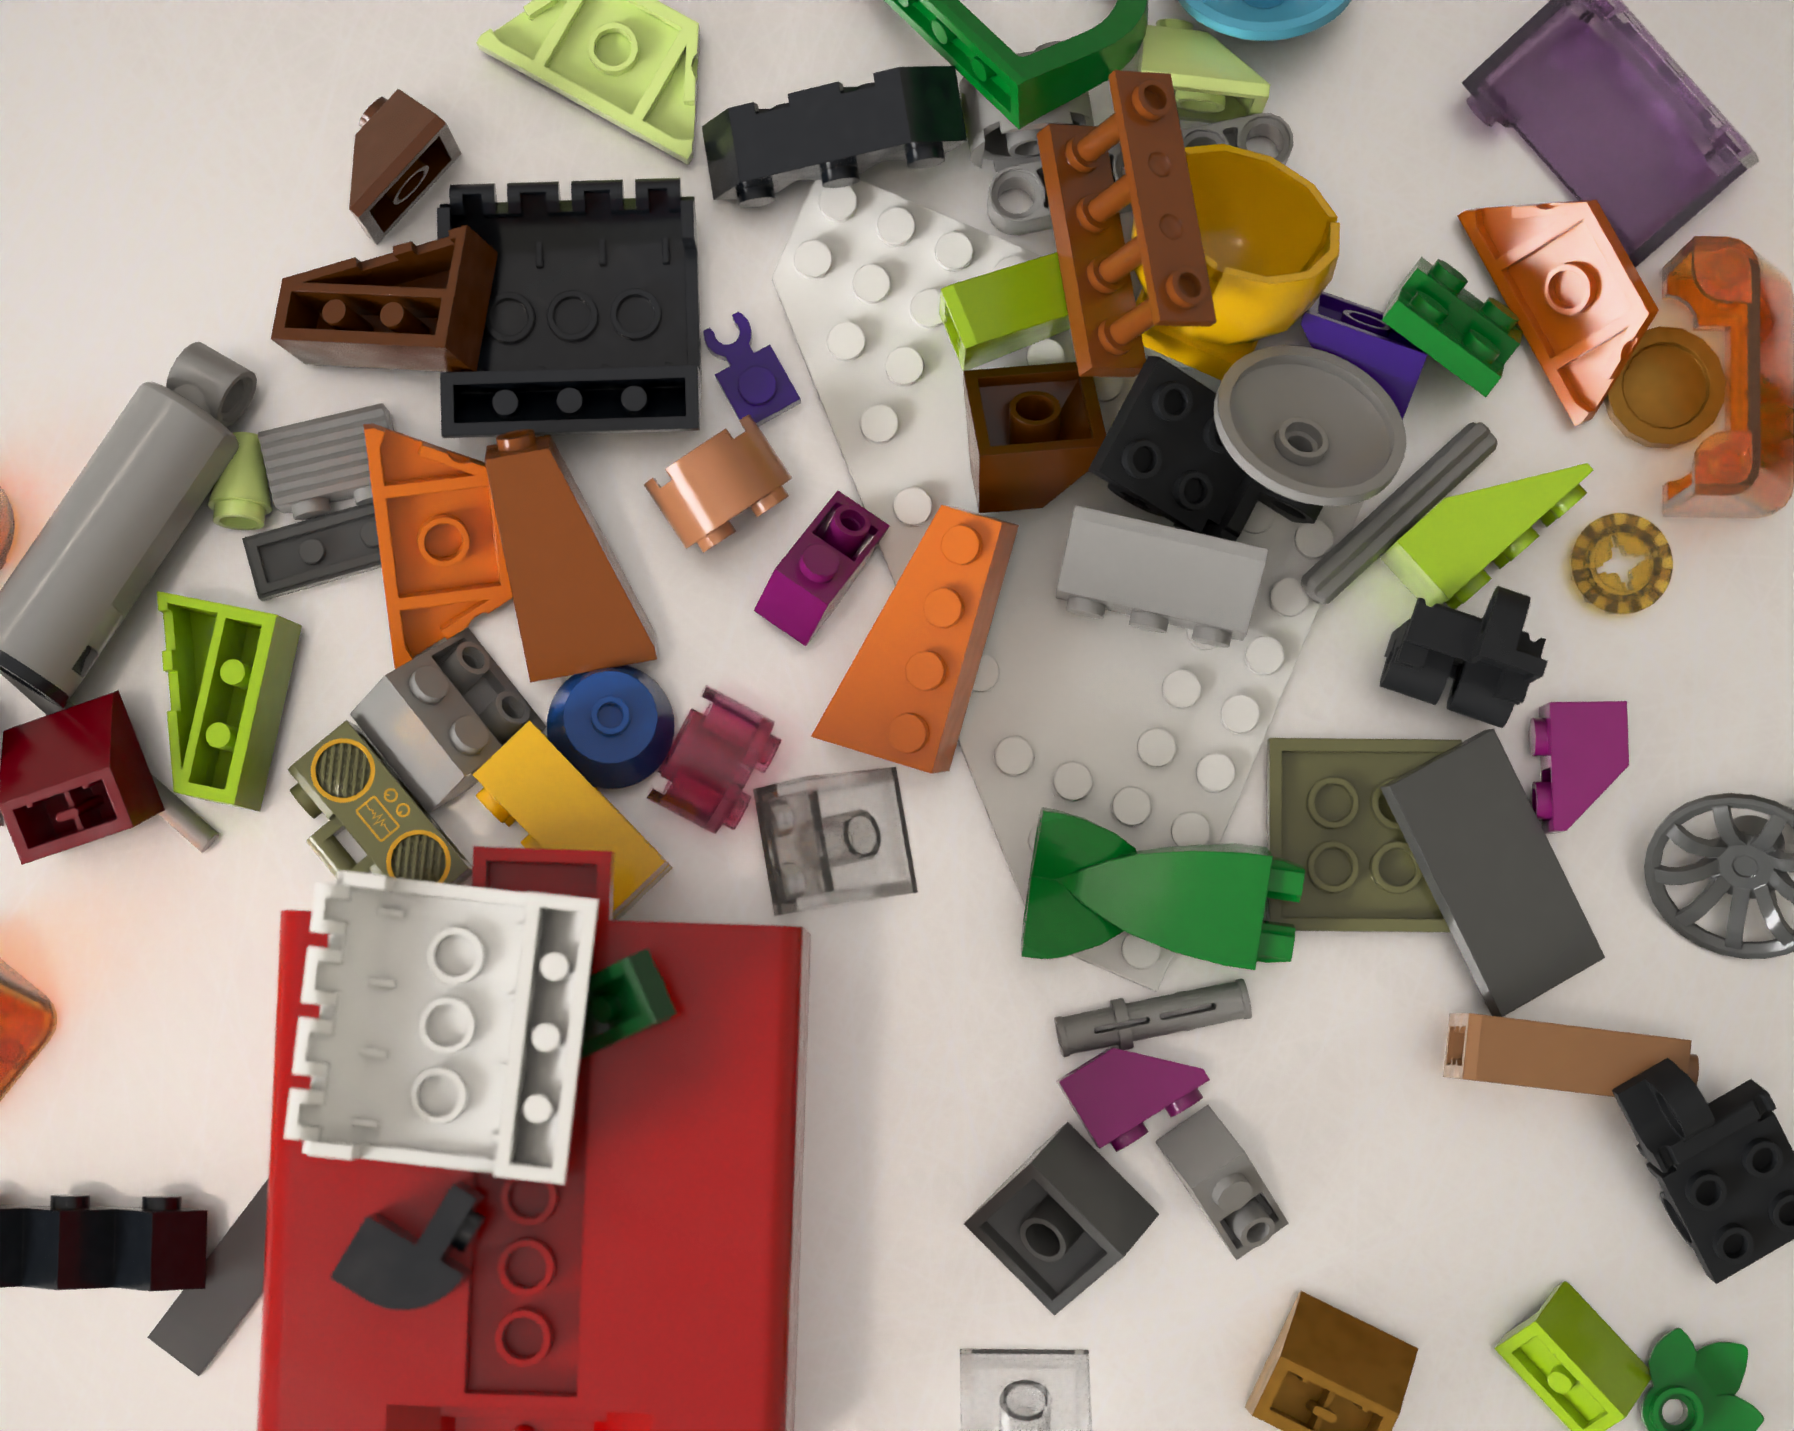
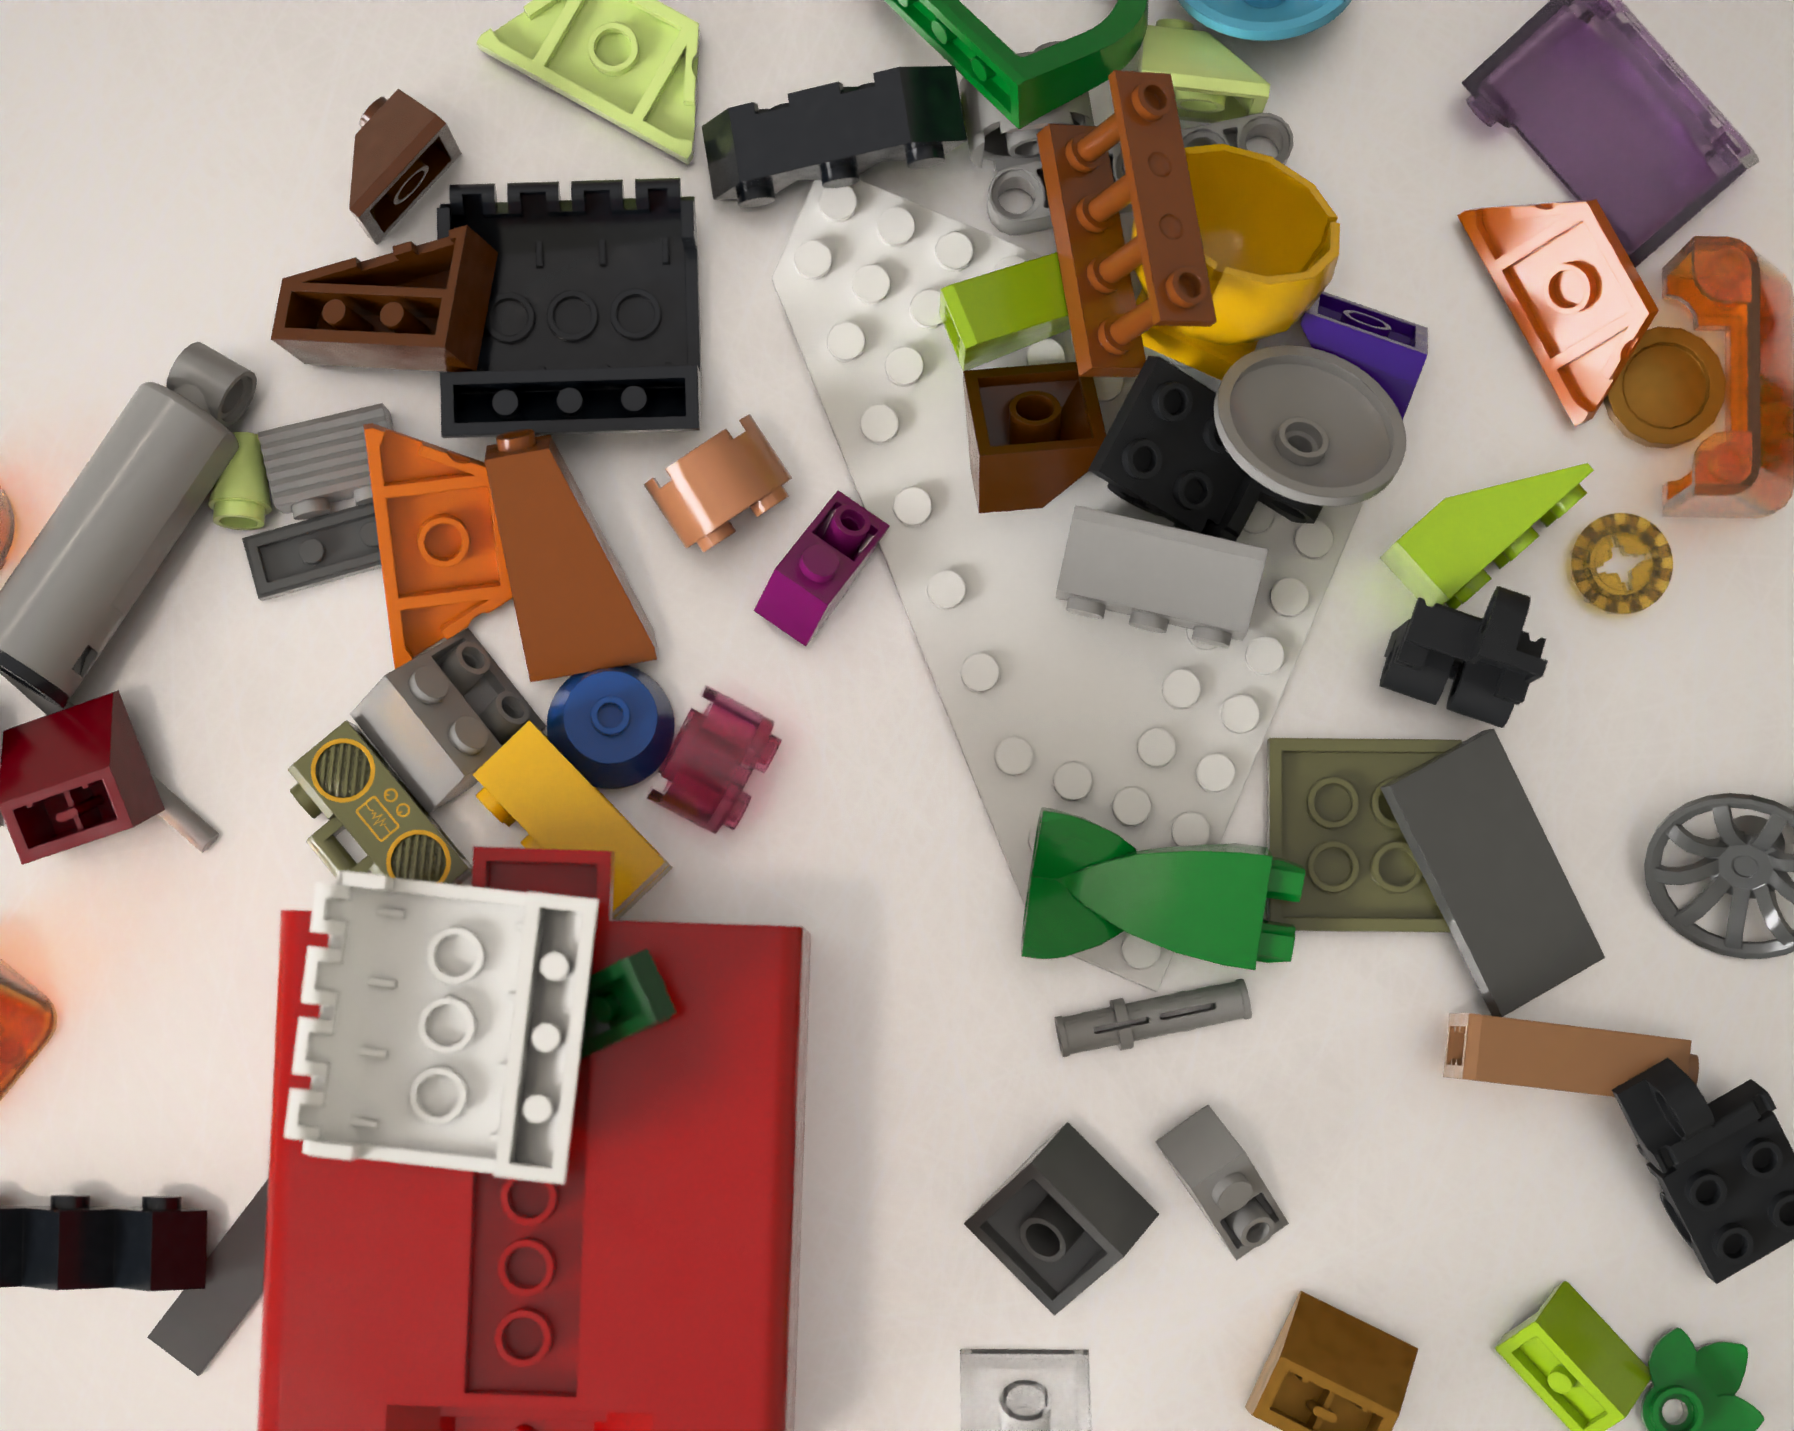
lime wedge [157,591,302,812] -> none
black brick [330,1181,486,1310] -> none
dark purple plate [703,312,801,430] -> none
clear slope [753,767,918,916] -> none
orange wedge [811,505,1019,774] -> none
magenta slope [1056,1047,1210,1152] -> none
light grey axle [1301,422,1498,604] -> none
green plate [1382,257,1523,397] -> none
magenta slope [1529,701,1629,834] -> none

